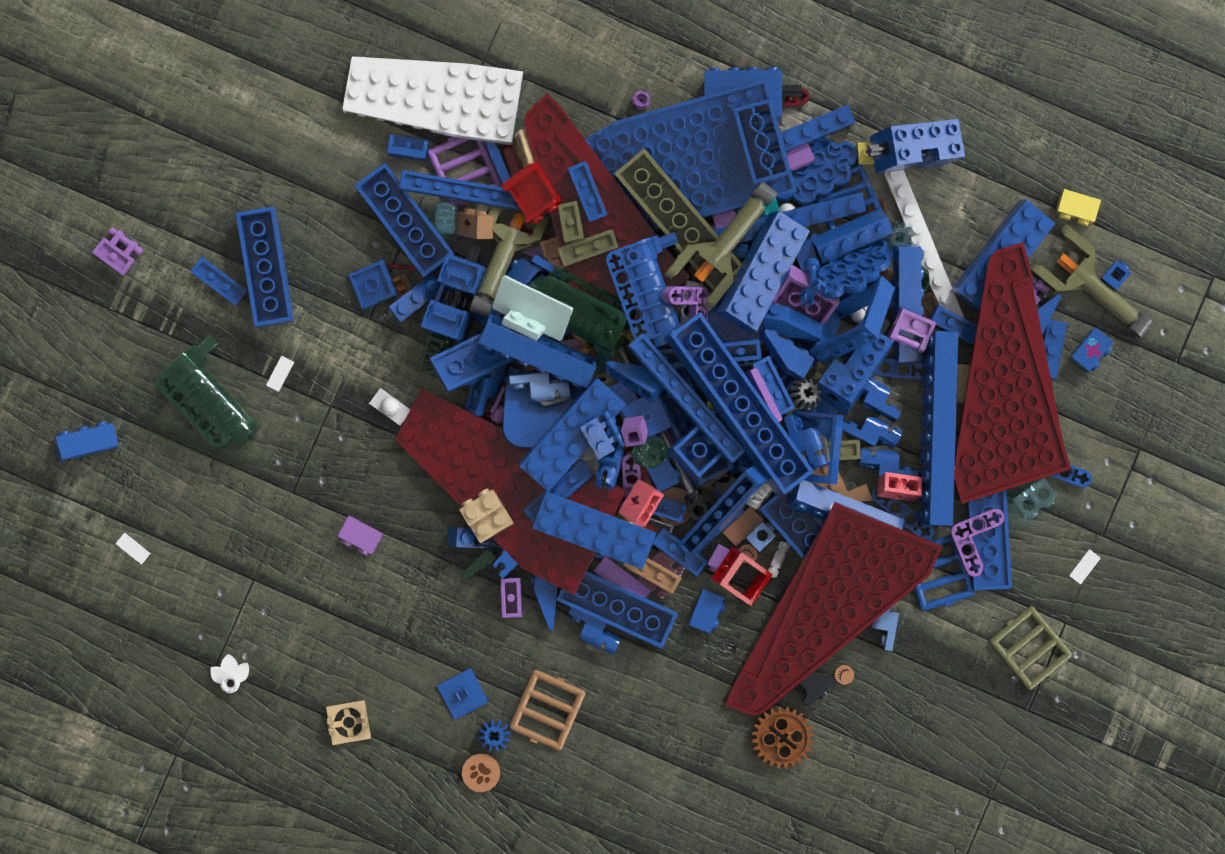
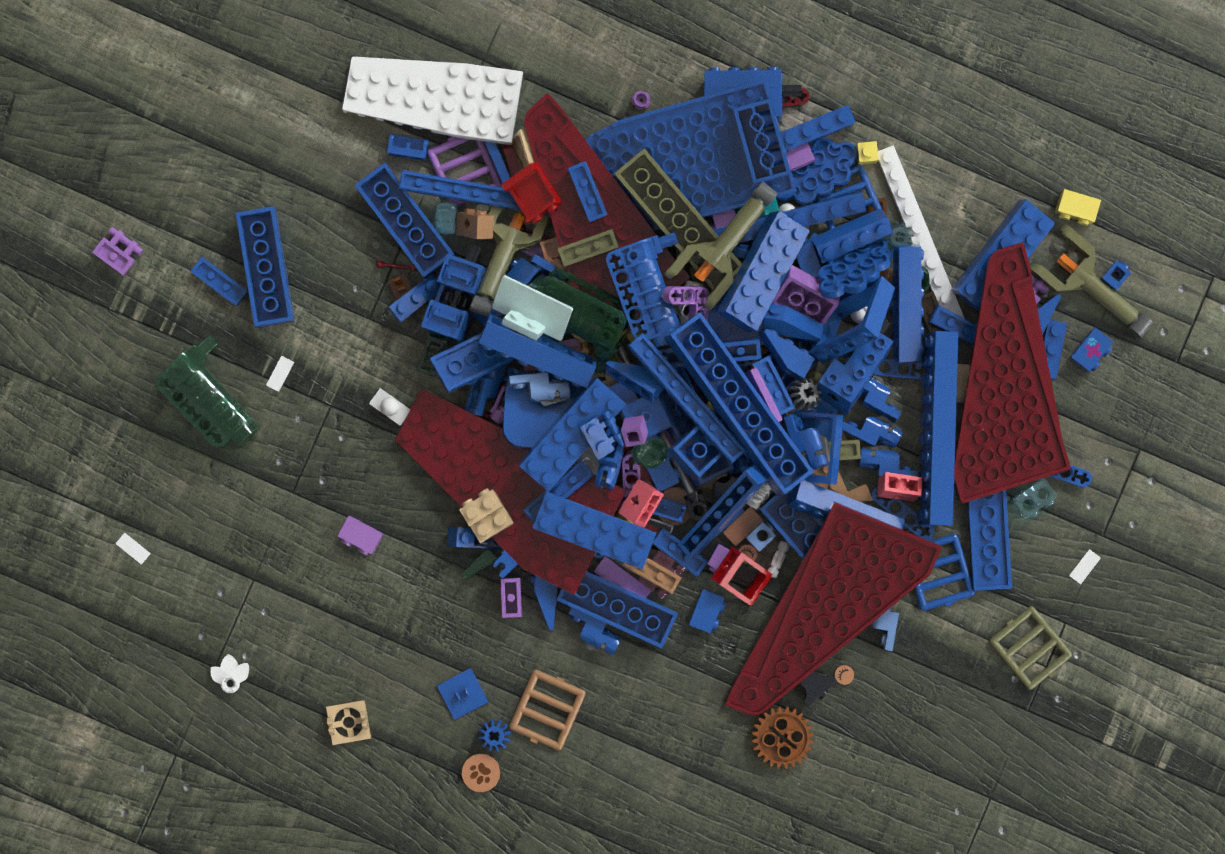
blue wedge [52,421,119,463] -> none
blue tile [348,260,398,310] -> none
olive plate [558,201,585,244] -> none
blue bar [800,258,828,308] -> none
piece [866,119,965,174] -> none
medium lavender plate [887,307,937,354] -> none
medium lavender beam [950,509,1004,576] -> none

